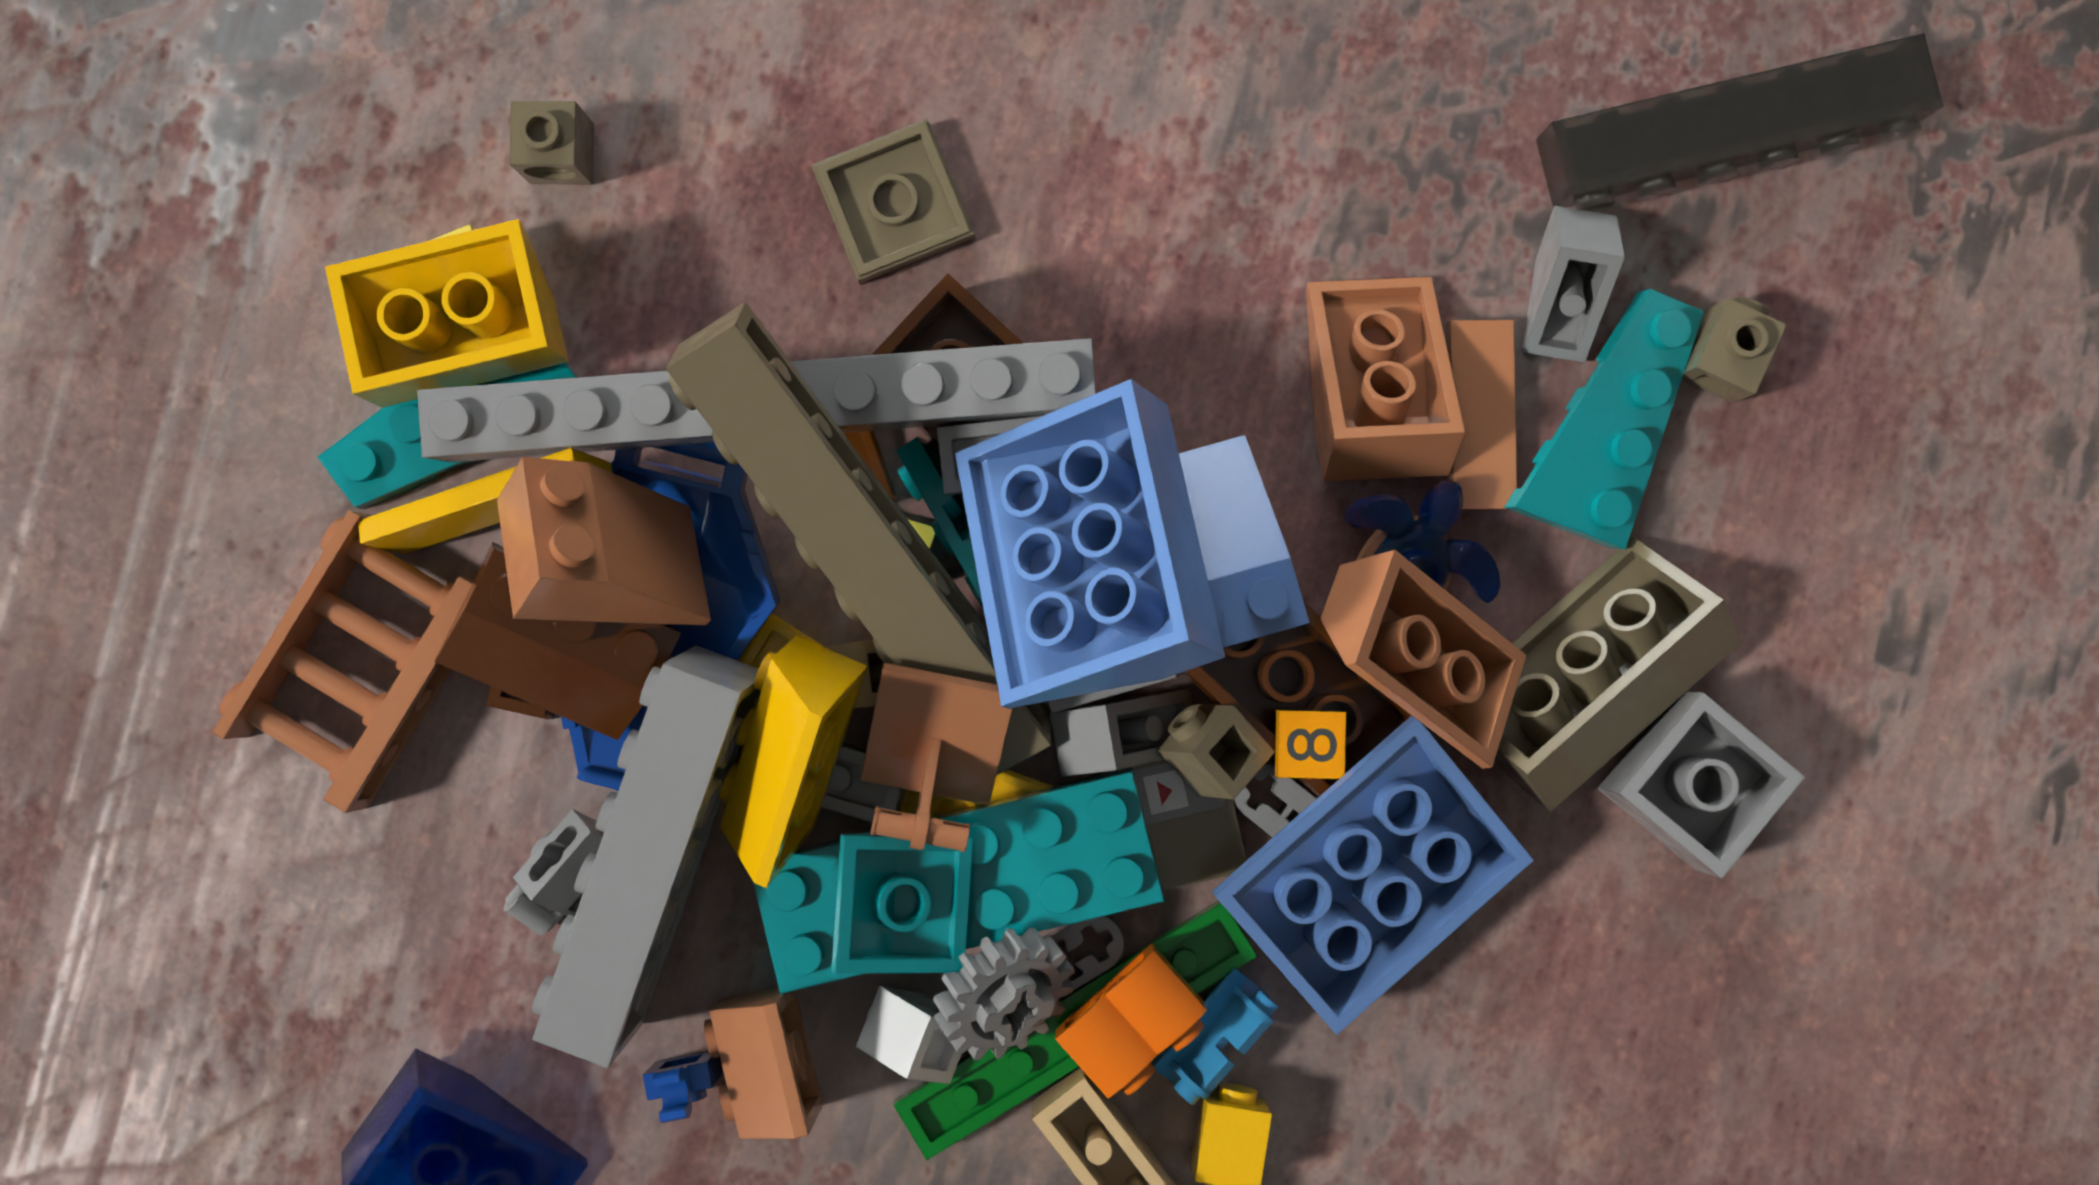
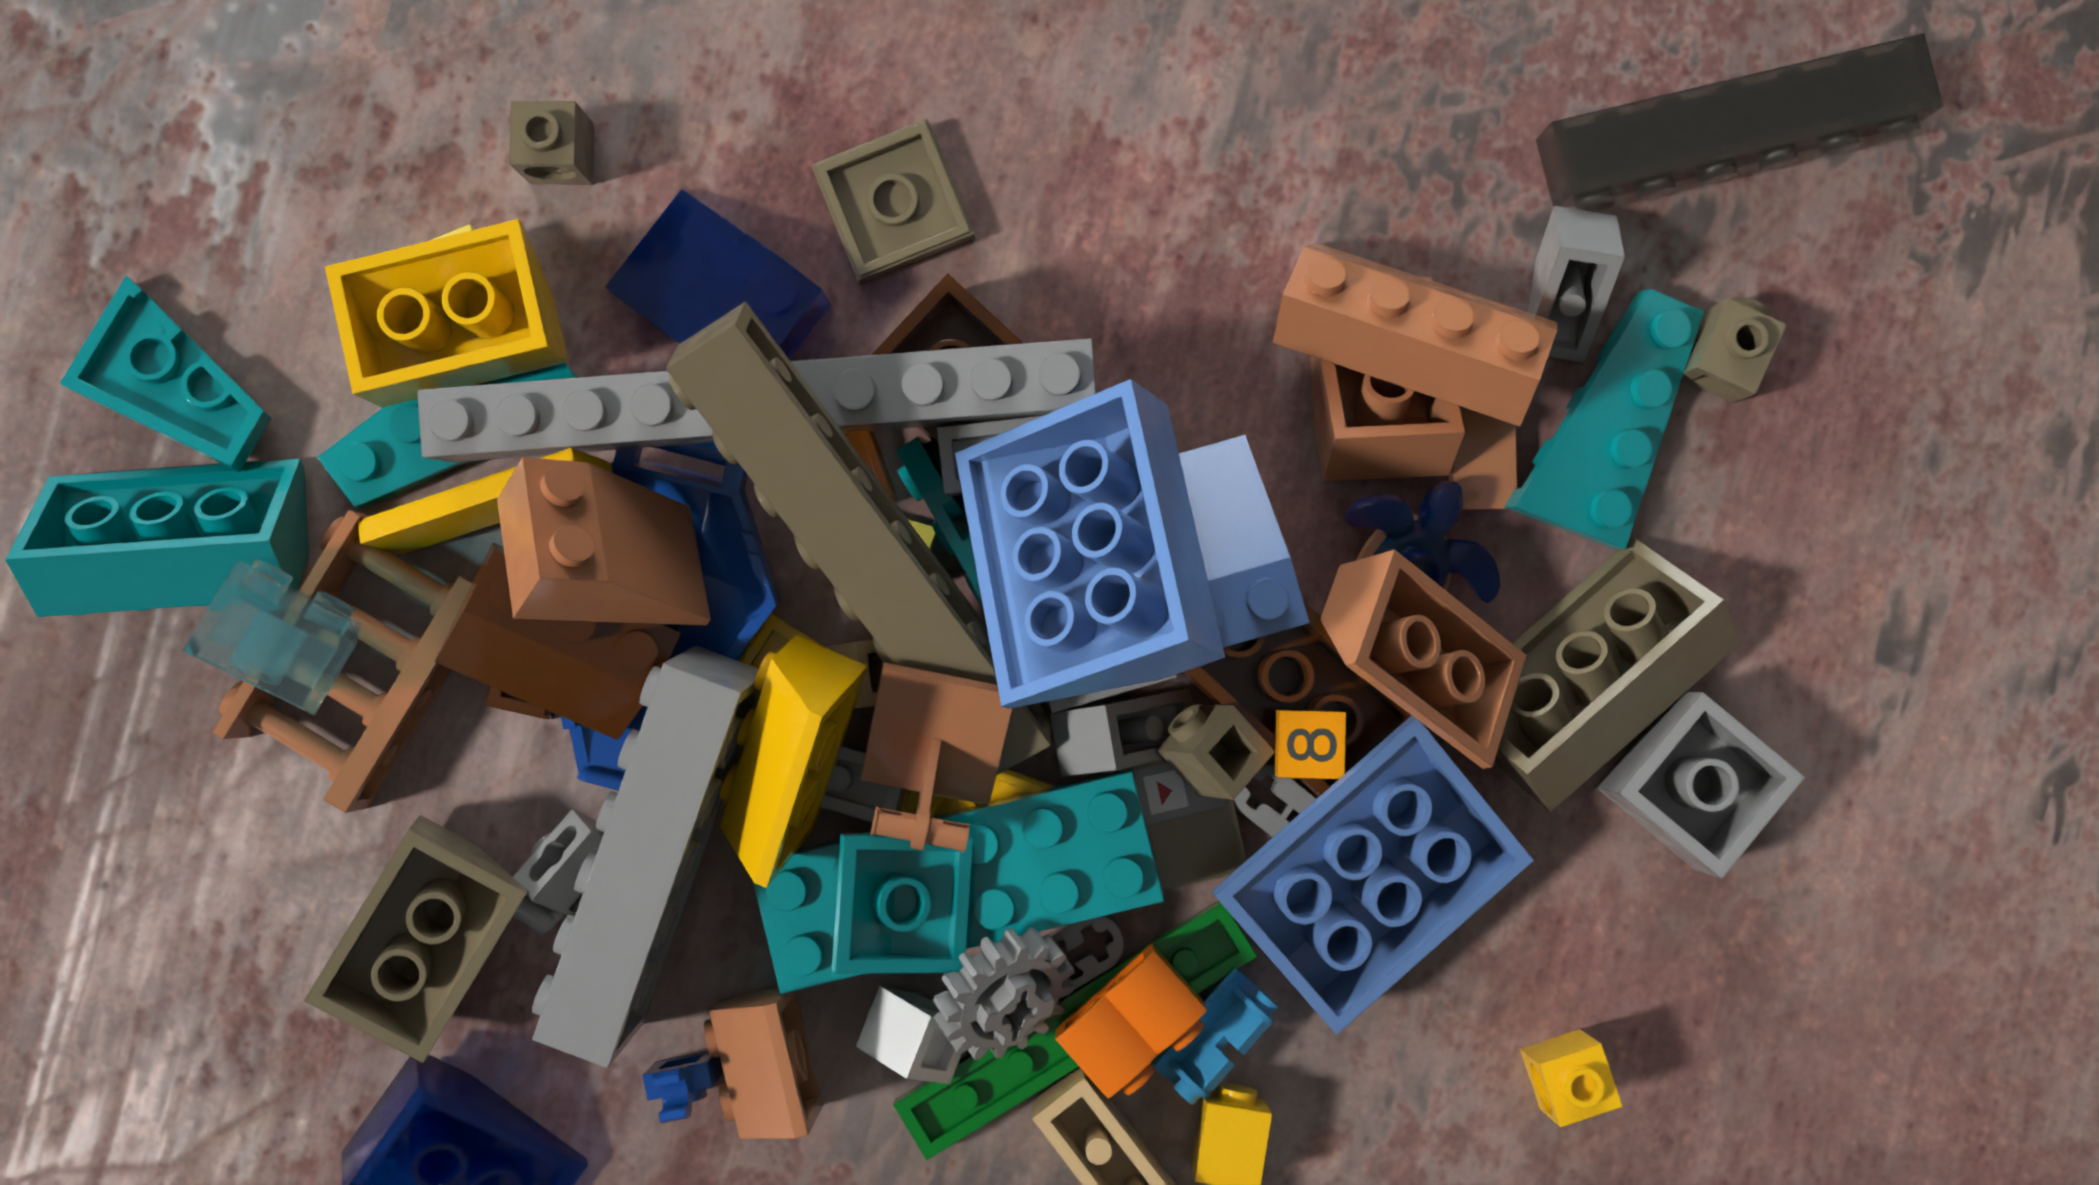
none -> teal slope [5,459,309,617]
none -> teal wing [59,275,272,472]
none -> clear light blue brick [182,559,361,715]
none -> dark tan slope [304,815,528,1063]
none -> clear blue slope [605,189,831,359]
none -> nougat slope [1272,243,1557,426]
none -> yellow brick [1520,1029,1623,1128]

